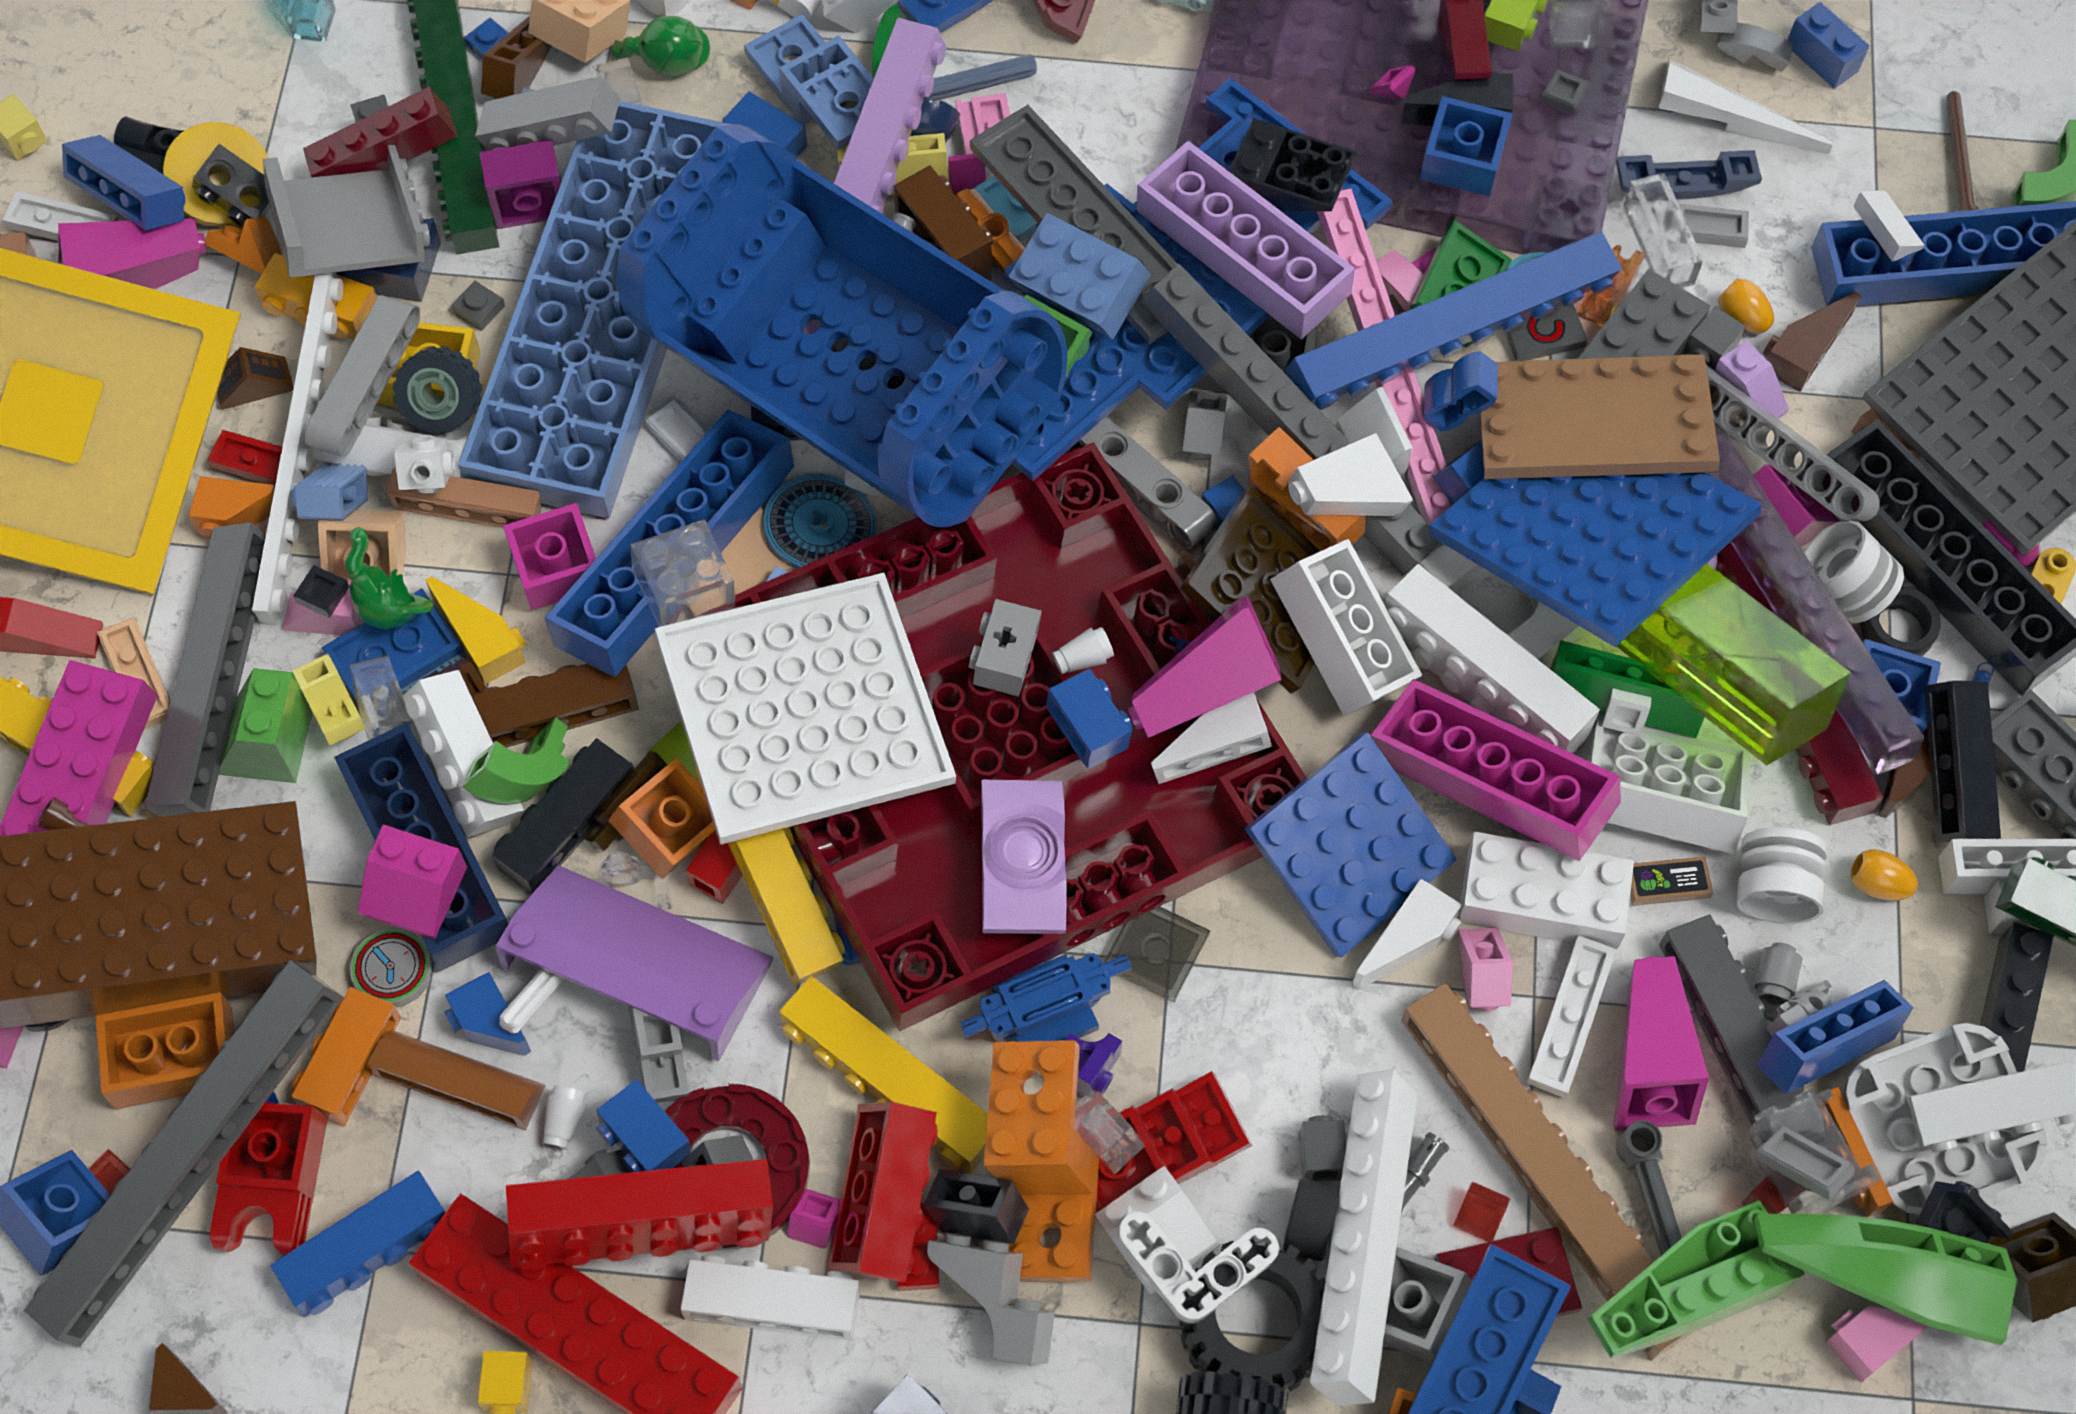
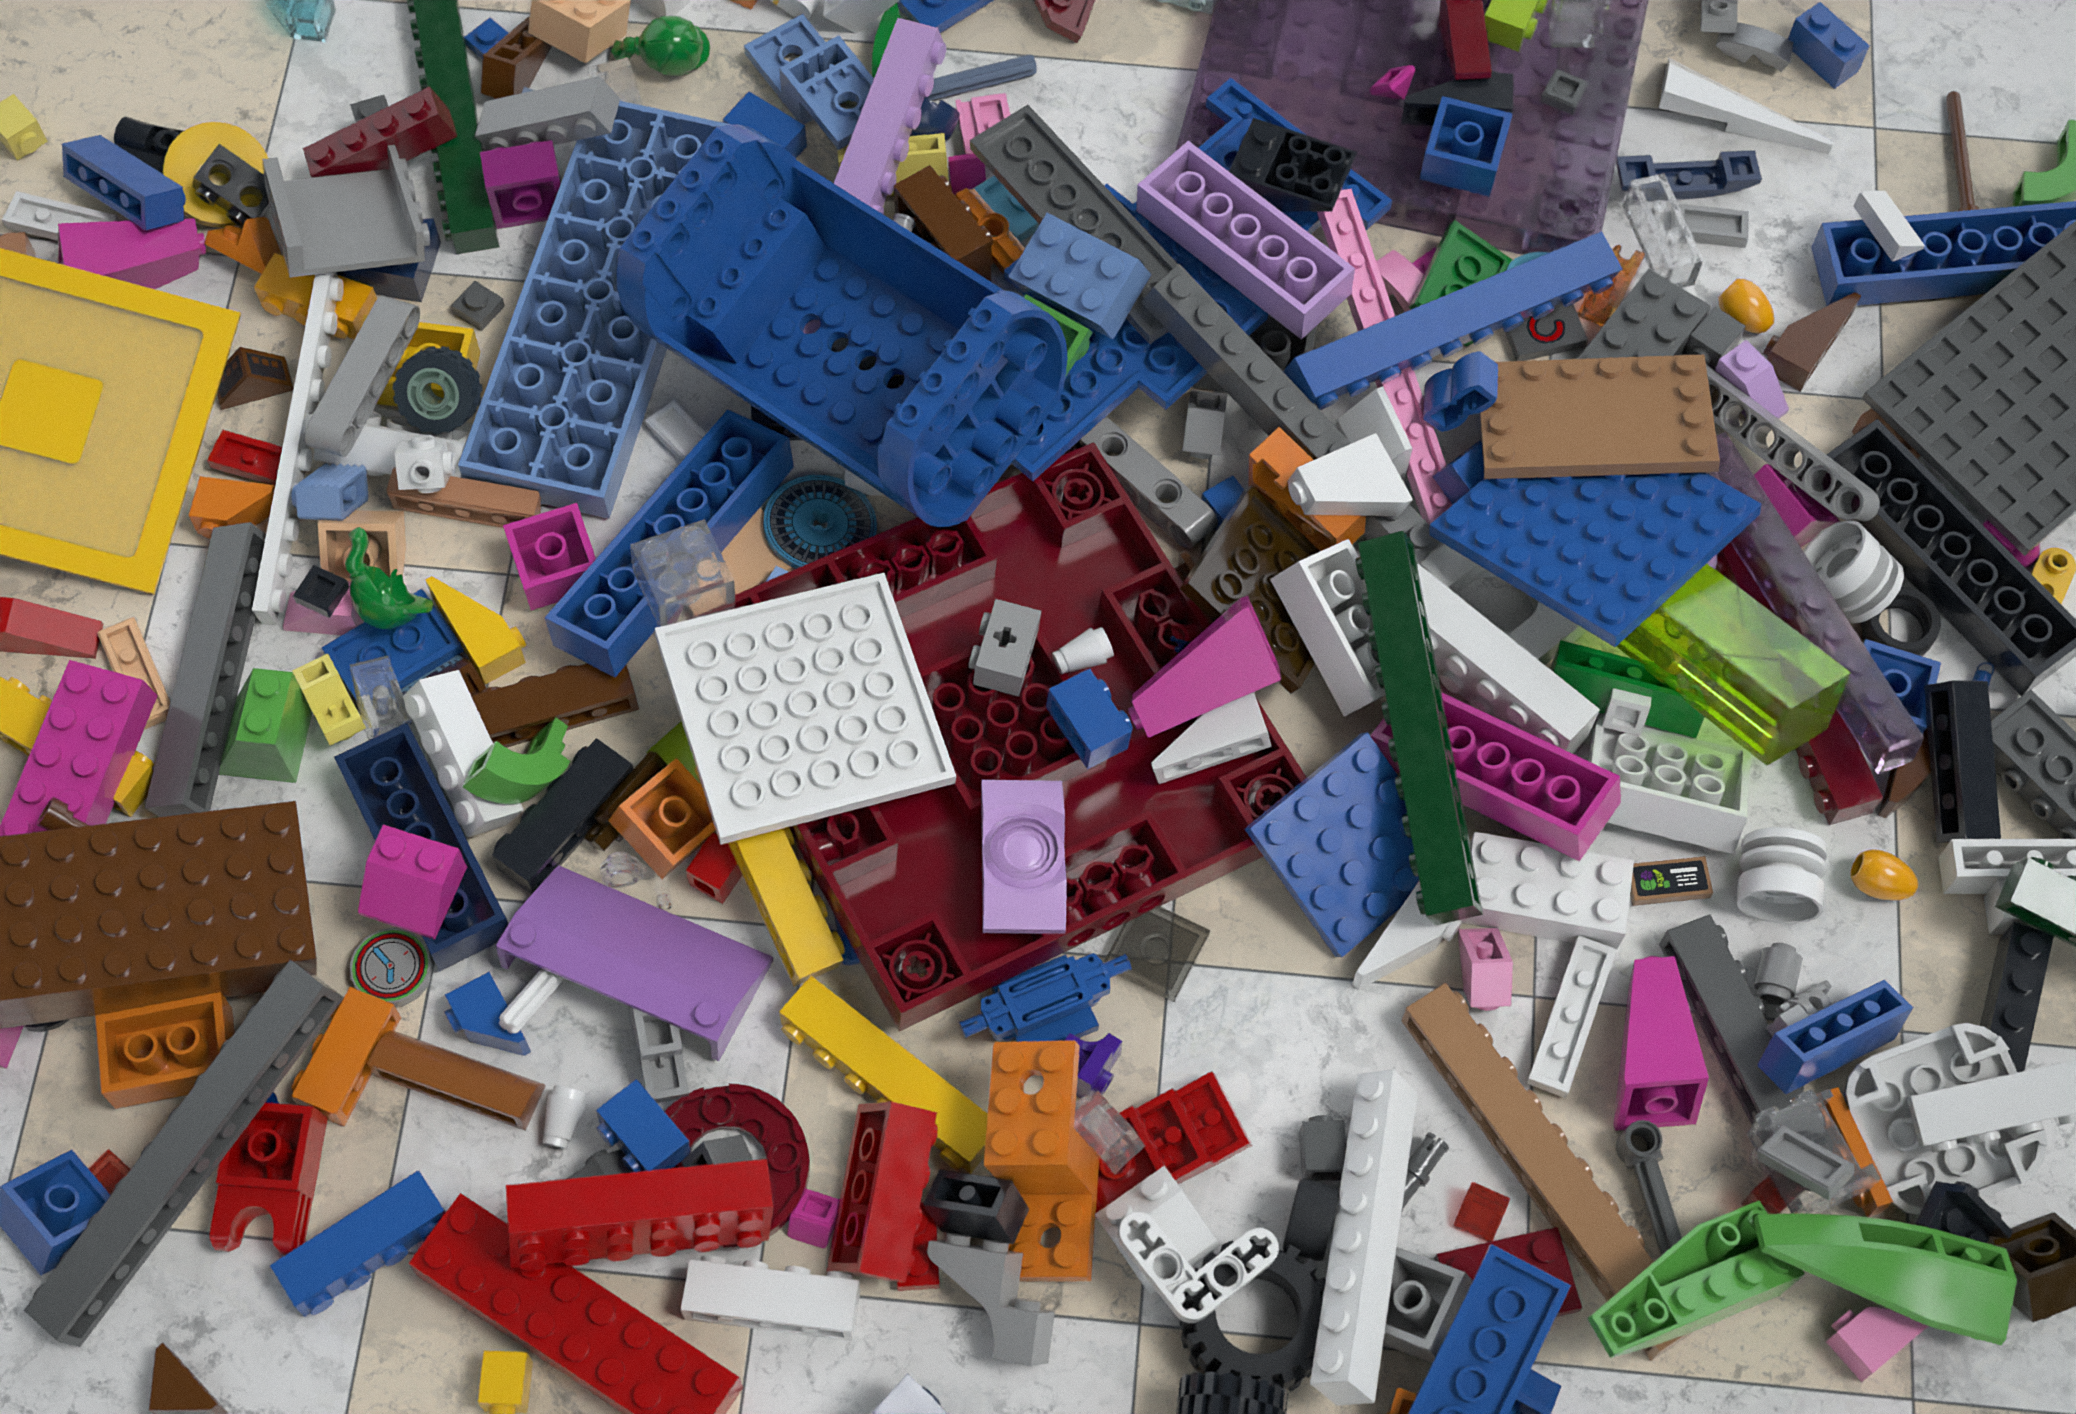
none -> dark green brick [1355,531,1483,925]

